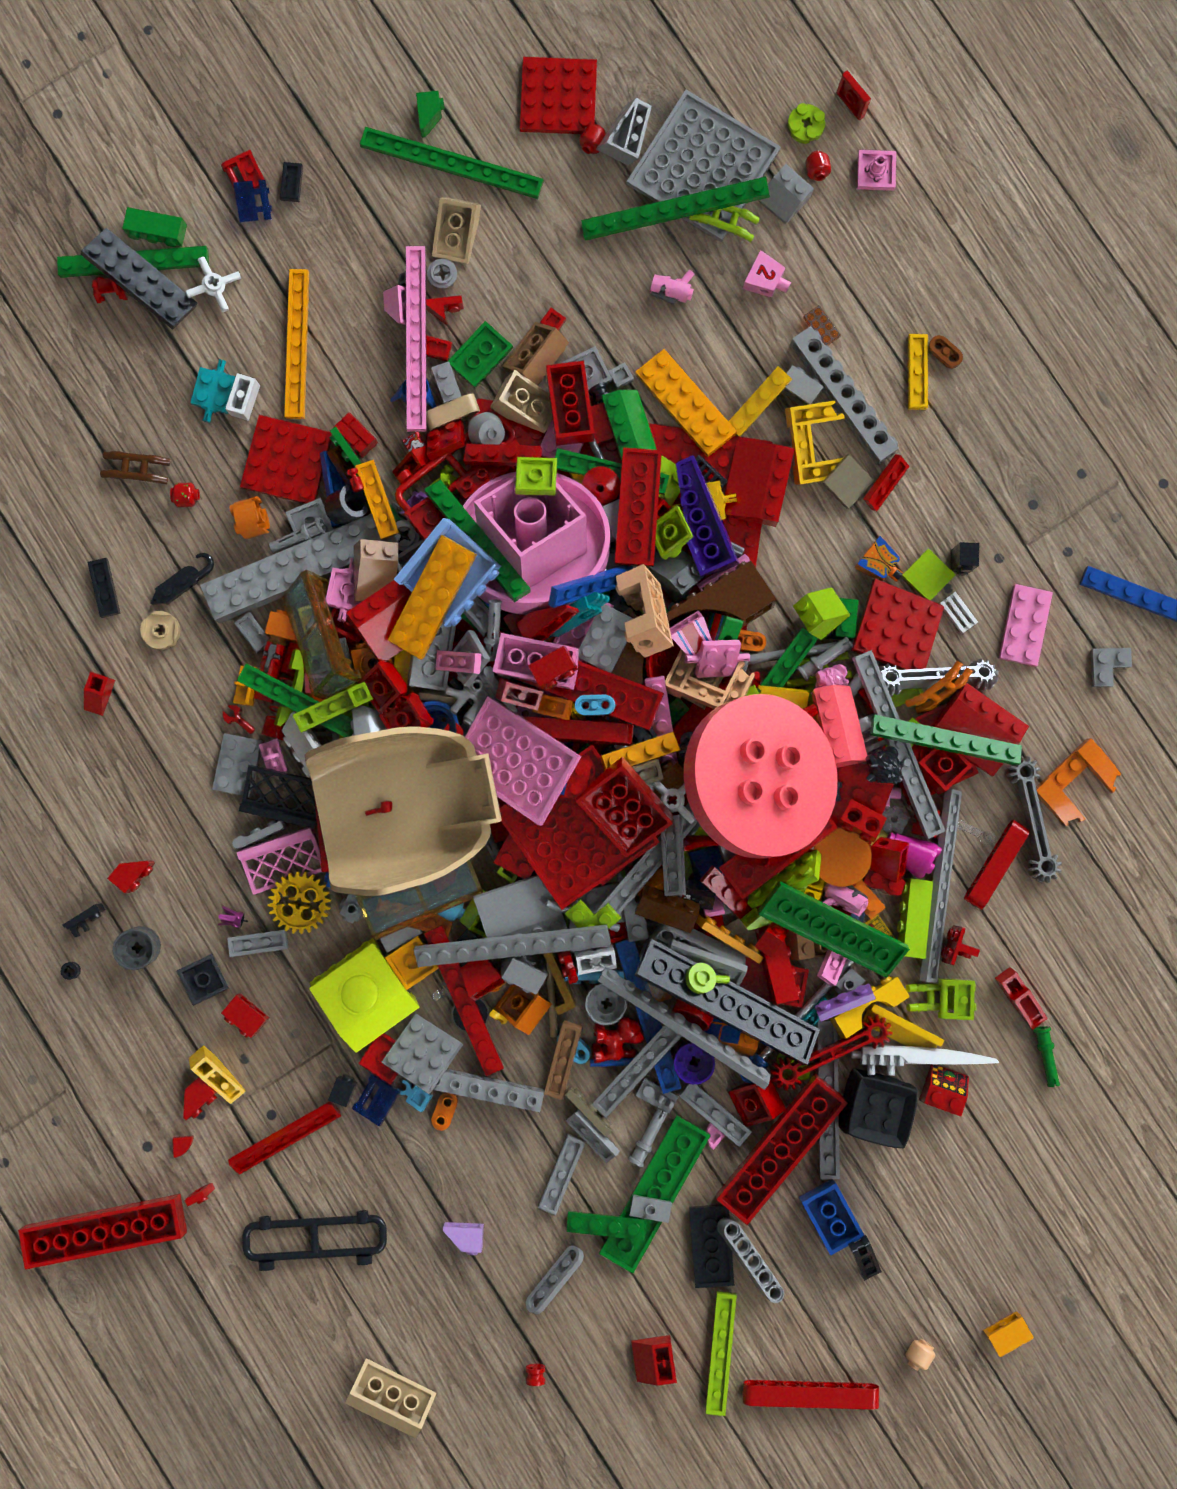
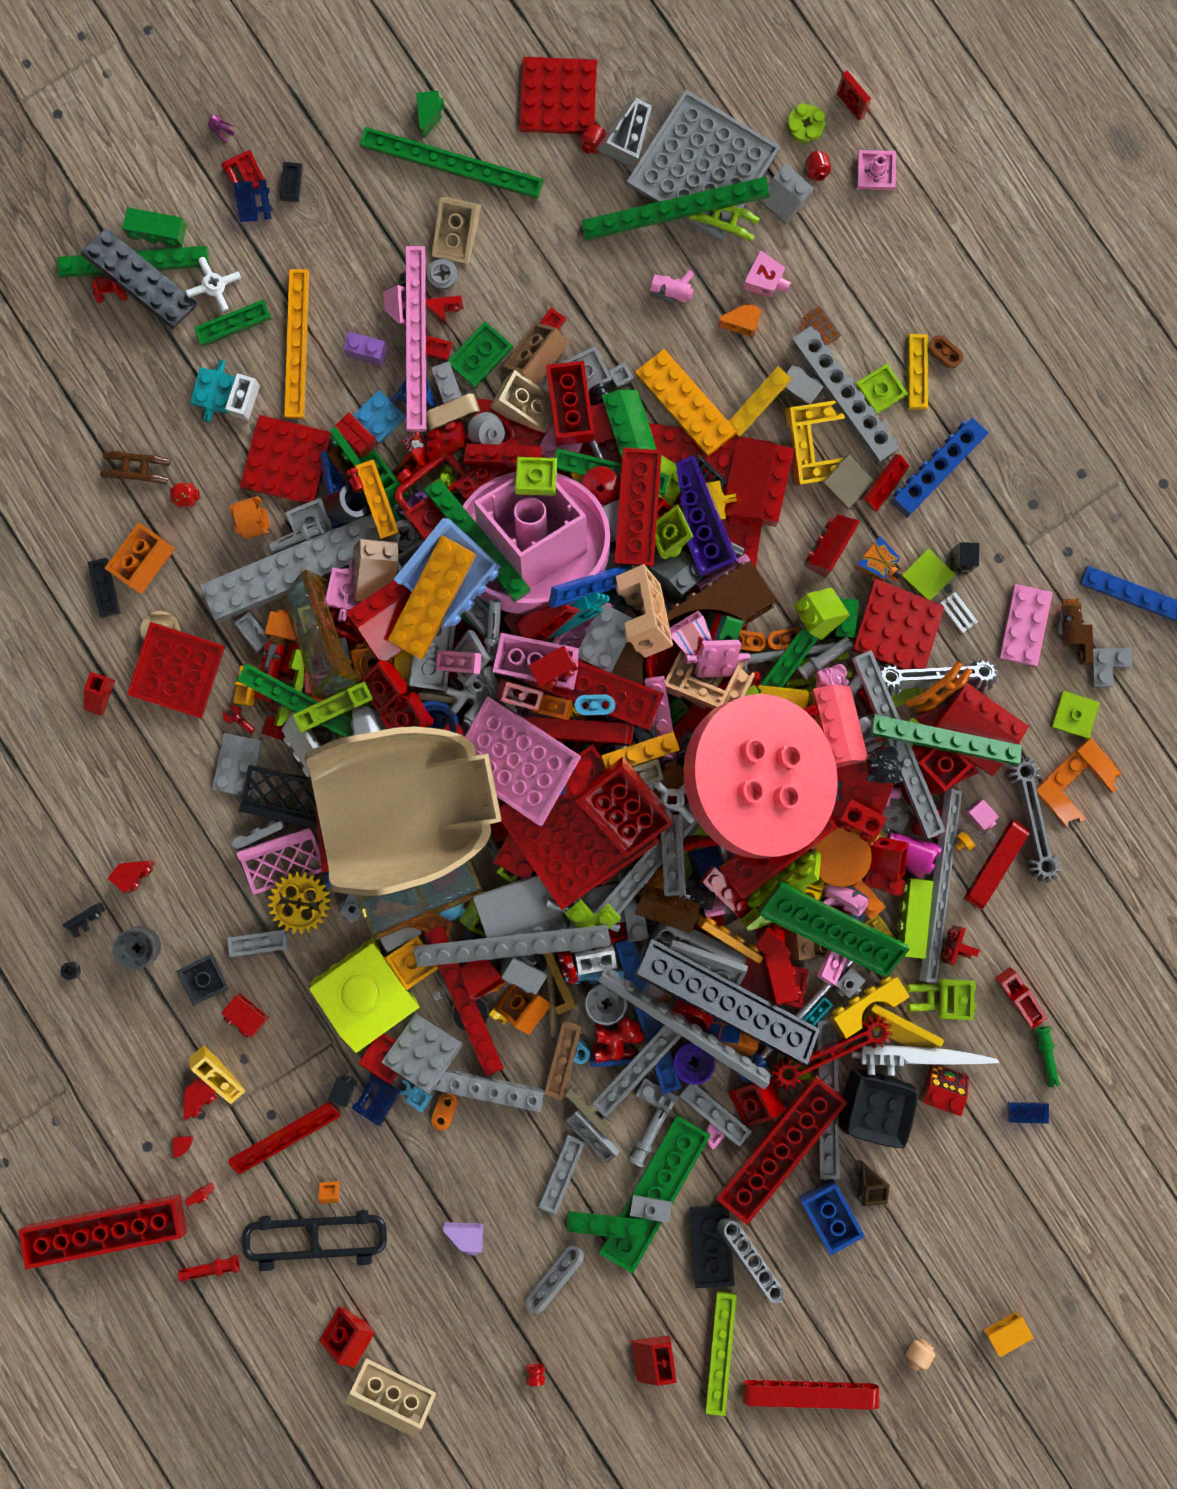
black plate [150,553,214,605] -> none
flat silver piece [218,906,248,928] -> none
bright pink hips [259,739,288,778] -> none
red hand [365,801,392,816] -> none
lime piece [686,963,730,994] -> none
medium lavender plate [815,984,876,1022] -> none
black plate [848,1235,882,1281] -> none
none -> orange slope [105,522,176,594]
none -> red plate [127,622,226,719]
none -> red pin [178,1254,240,1282]
none -> green plate [194,299,272,347]
none -> flat silver piece [208,115,235,143]
none -> orange plate [318,1181,340,1204]
none -> red slope [319,1306,375,1367]
none -> medium lavender brick [343,331,388,366]
none -> dark azure plate [353,390,406,444]
none -> green slope [359,449,408,507]
none -> orange slope [718,304,762,338]
none -> orange plate [766,627,800,651]
none -> red slope [806,514,860,578]
none -> lime plate [855,363,908,415]
none -> dark brown slope [857,1160,890,1206]
none -> blue brick [891,417,989,518]
none -> light orange tile [954,831,975,851]
none -> bright pink brick [965,800,999,830]
none -> clear blue plate [1008,1102,1049,1124]
none -> lime plate [1051,691,1100,739]
none -> reddish brown plate [1057,598,1094,665]

